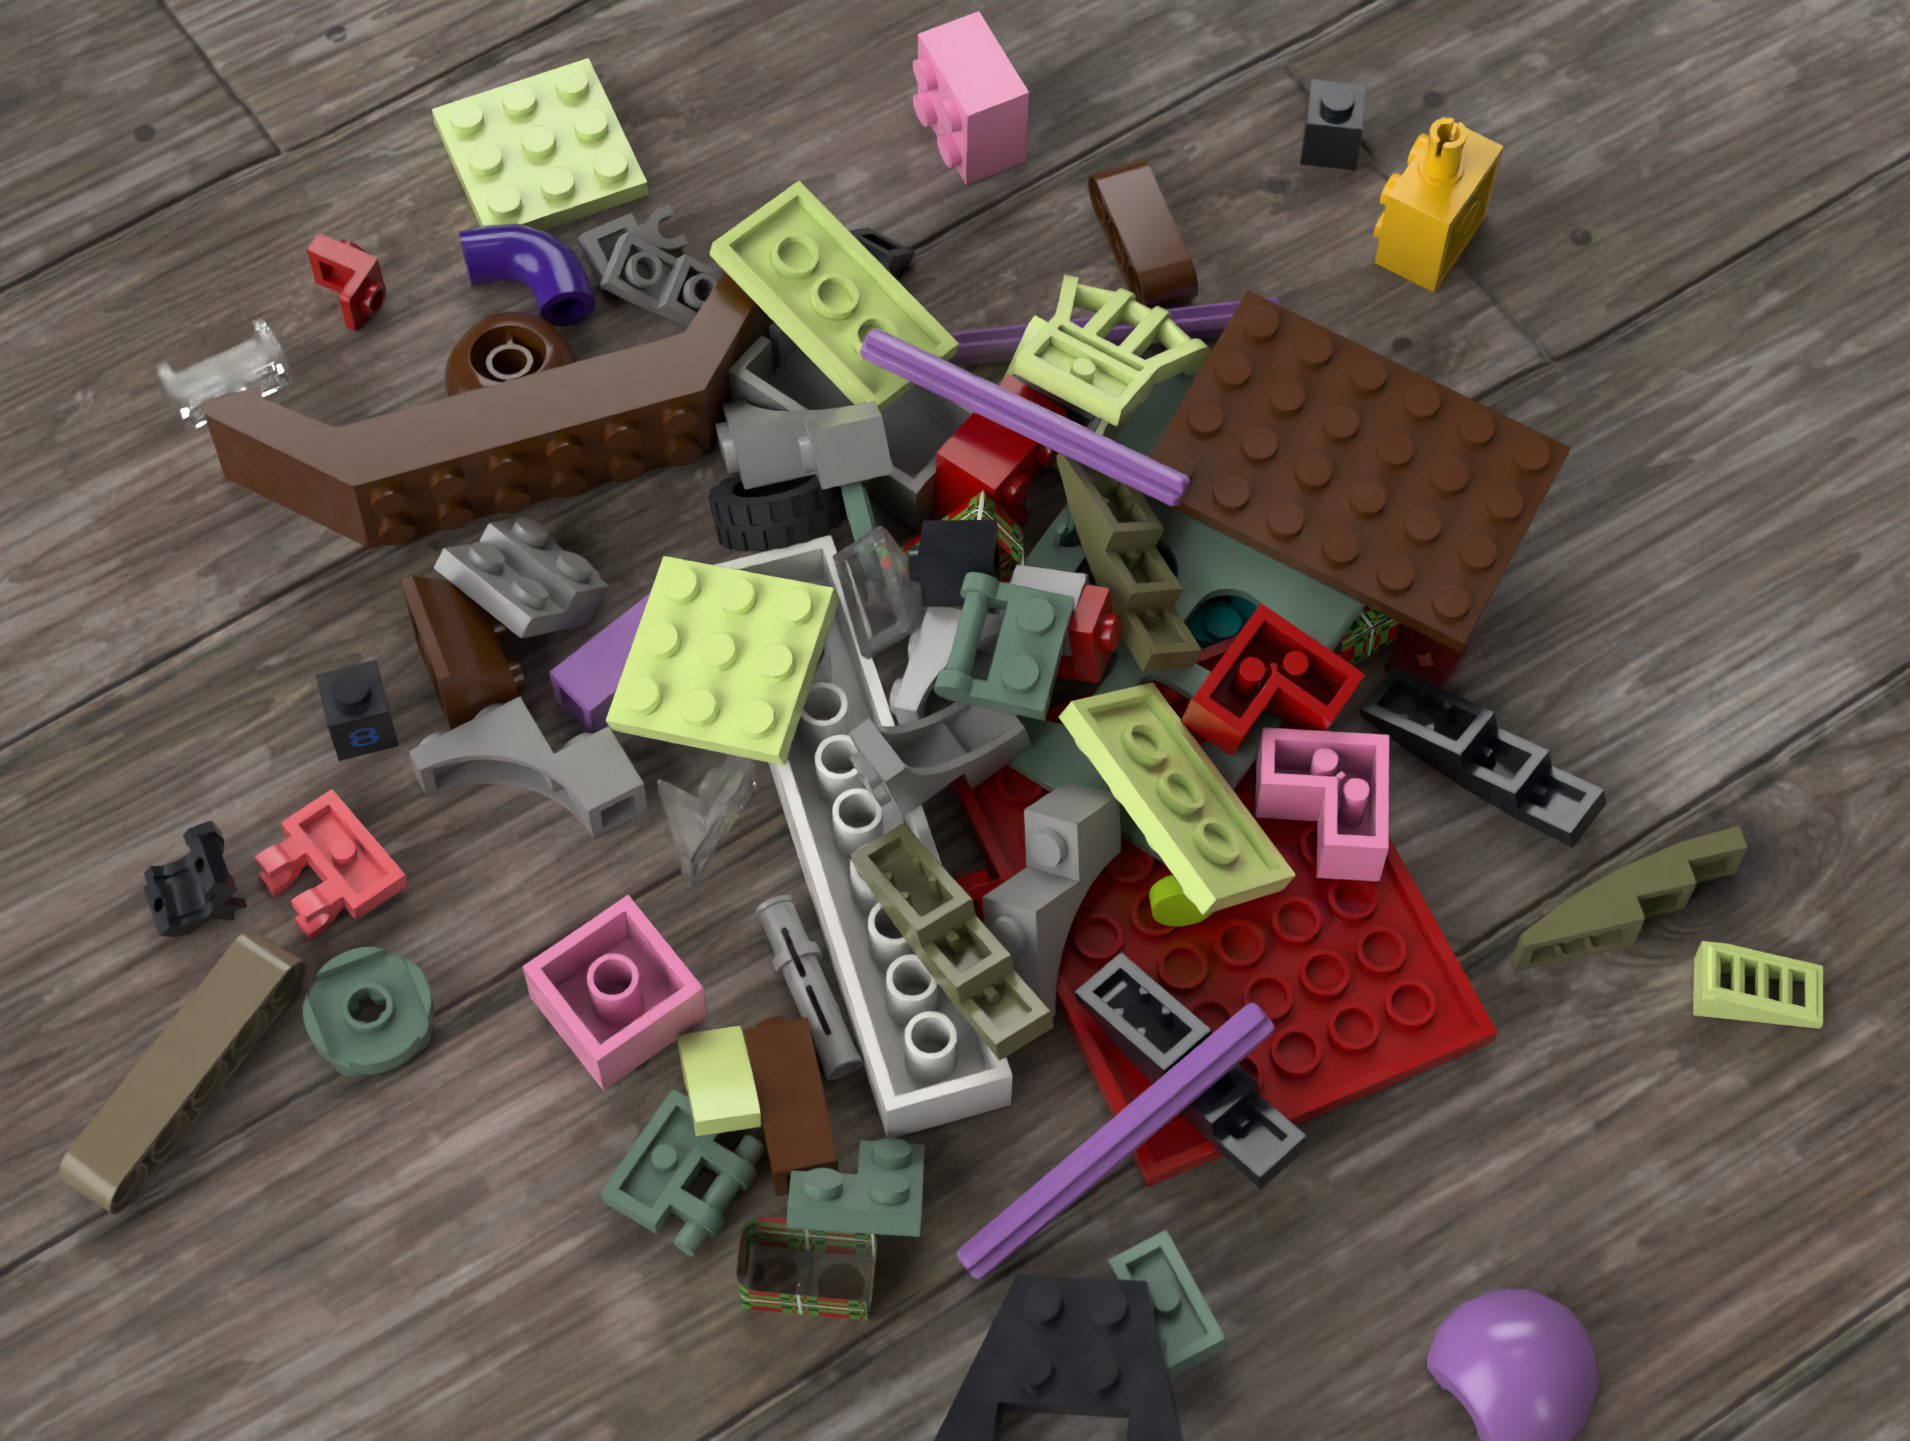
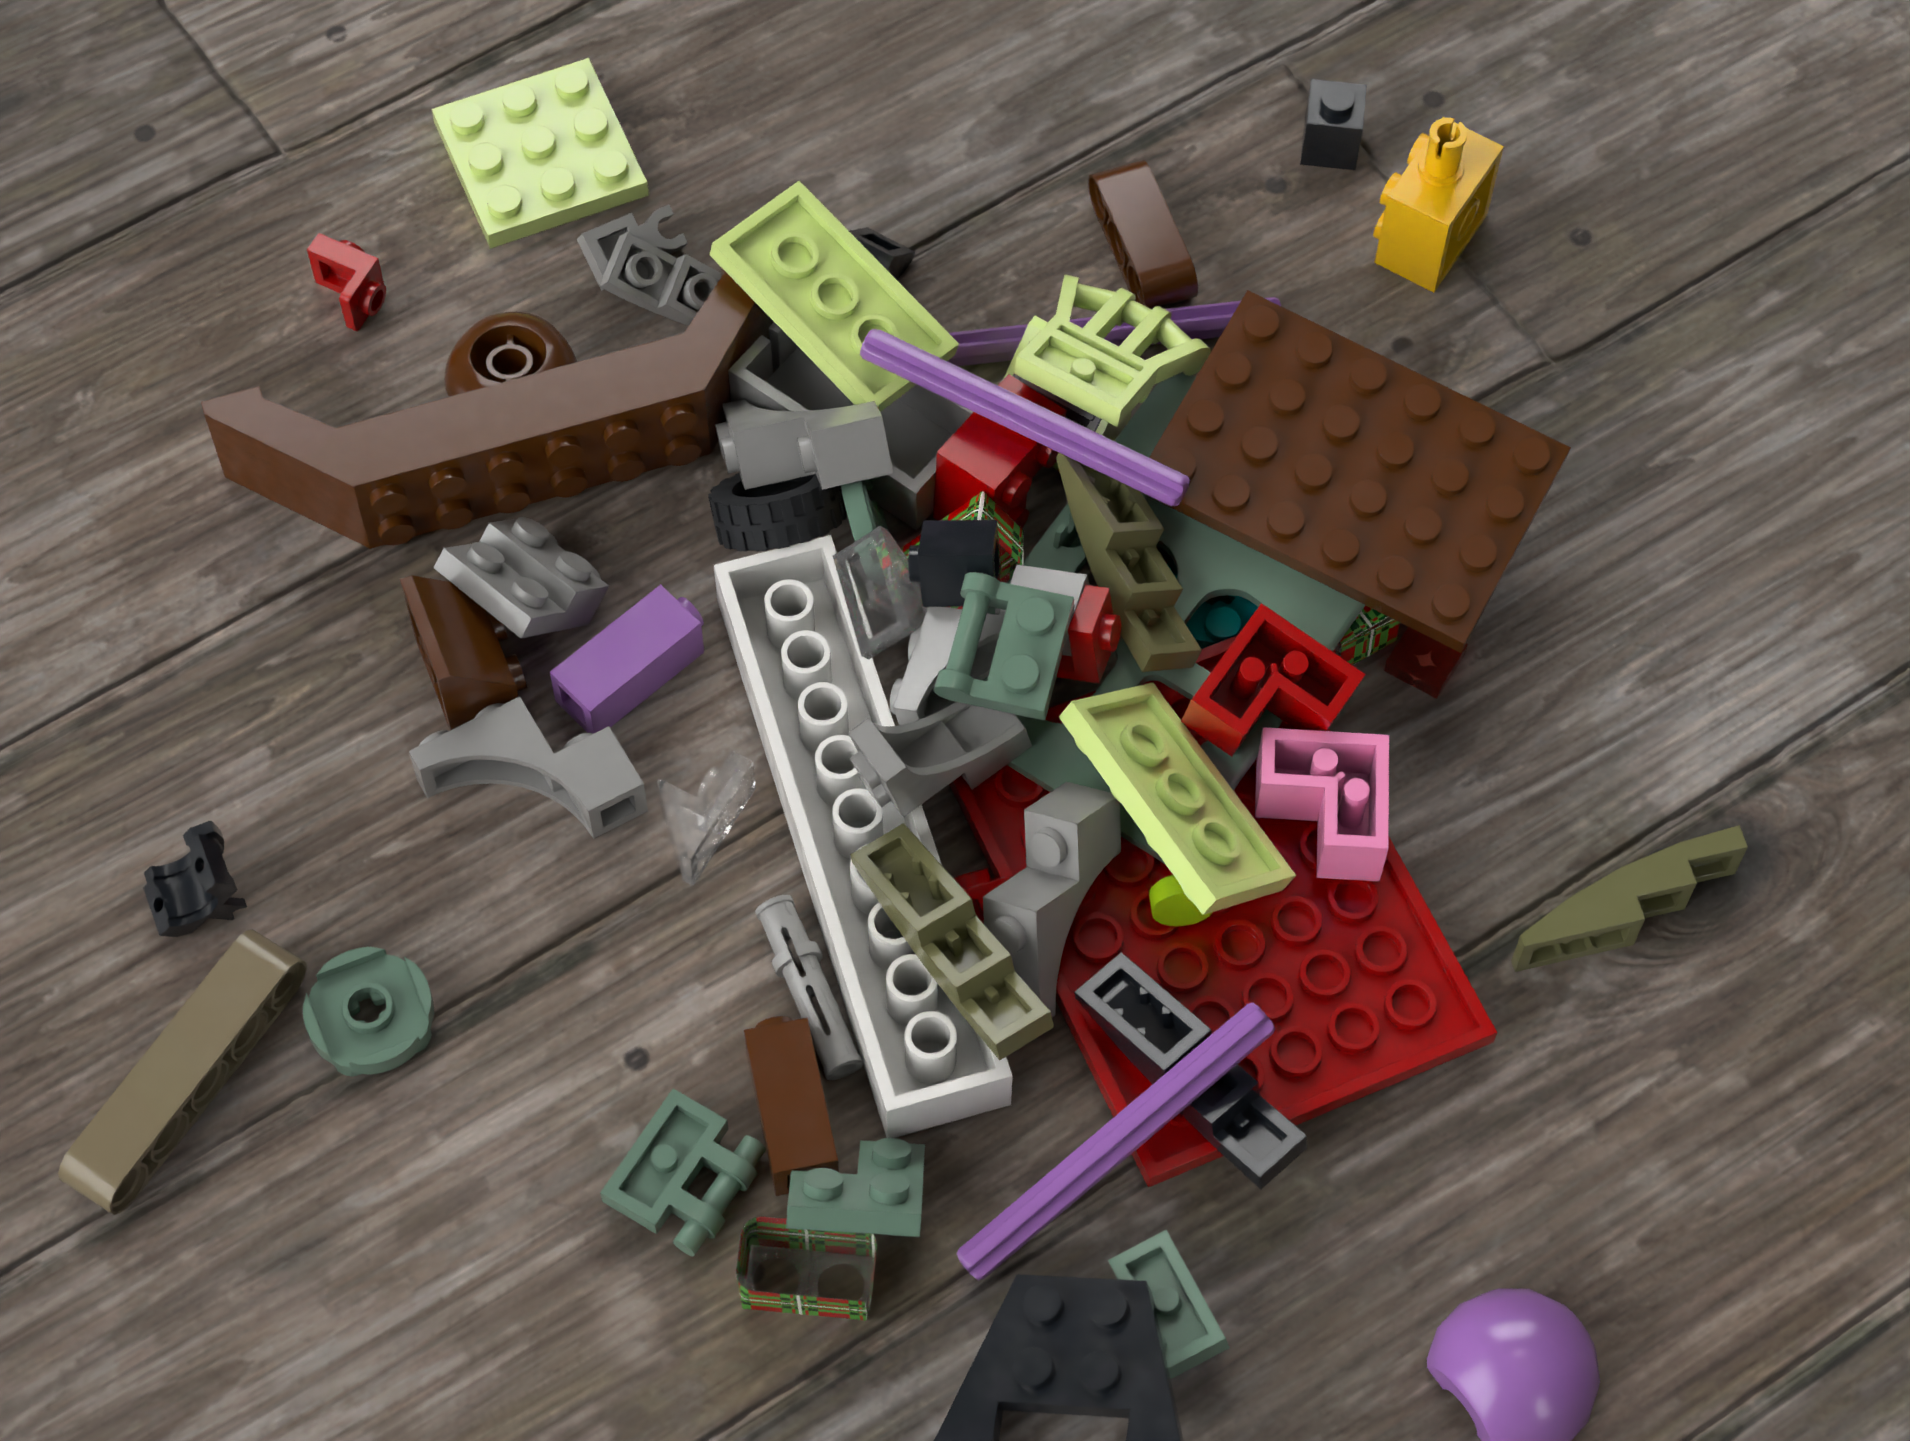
clear hinge [155,317,293,432] -> none
coral plate [254,789,407,941] -> none
black brick [315,660,399,761] -> none
dark purple cylinder [459,224,596,327] -> none
bright pink brick [523,895,708,1091] -> none
yellowish green plate [606,556,840,765] -> none
yellowish green slope [677,1026,761,1136] -> none
bright pink brick [913,11,1029,185] -> none
black slope [1359,666,1607,848] -> none
yellowish green slope [1693,941,1823,1029] -> none

